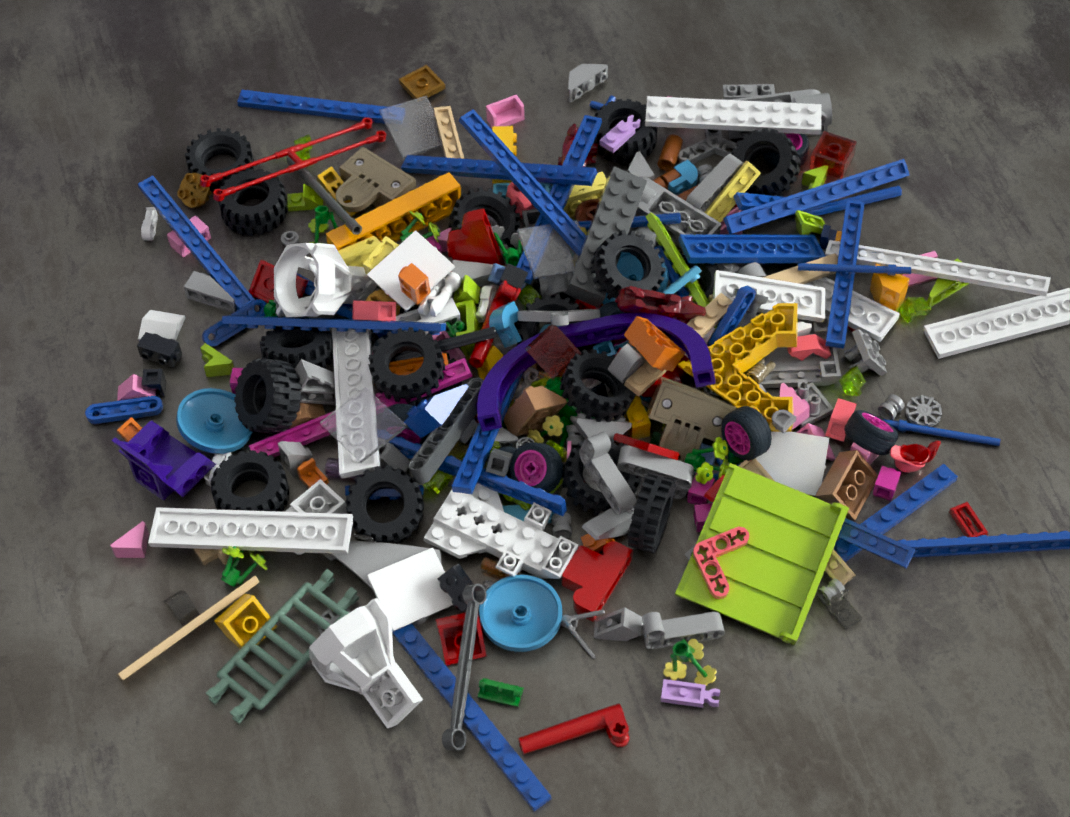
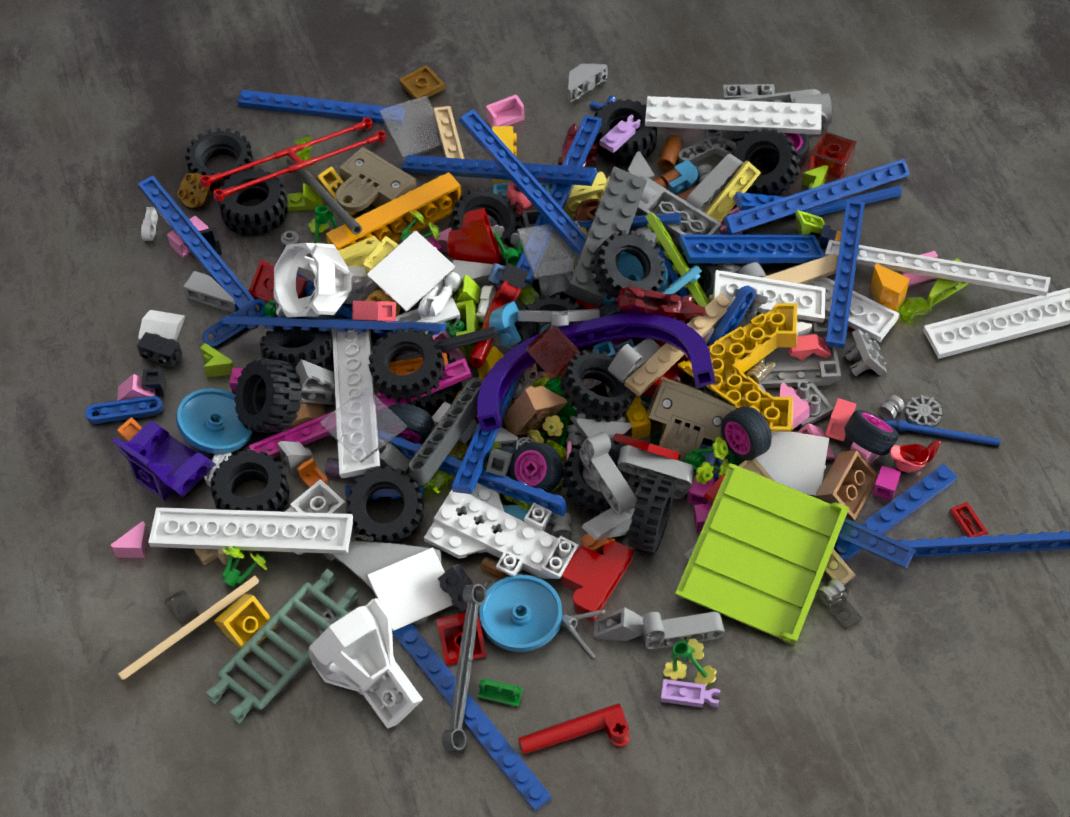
orange brick [398,263,431,305] -> none
slope [404,384,469,438] -> none
orange wedge [624,316,686,371] -> none
coral beam [693,527,749,599] -> none
light grey tile [772,410,796,433] -> none
blue bar [798,263,911,276] -> none
clear neon green bracket [839,367,866,396] -> none
none -> black panel [199,227,222,255]

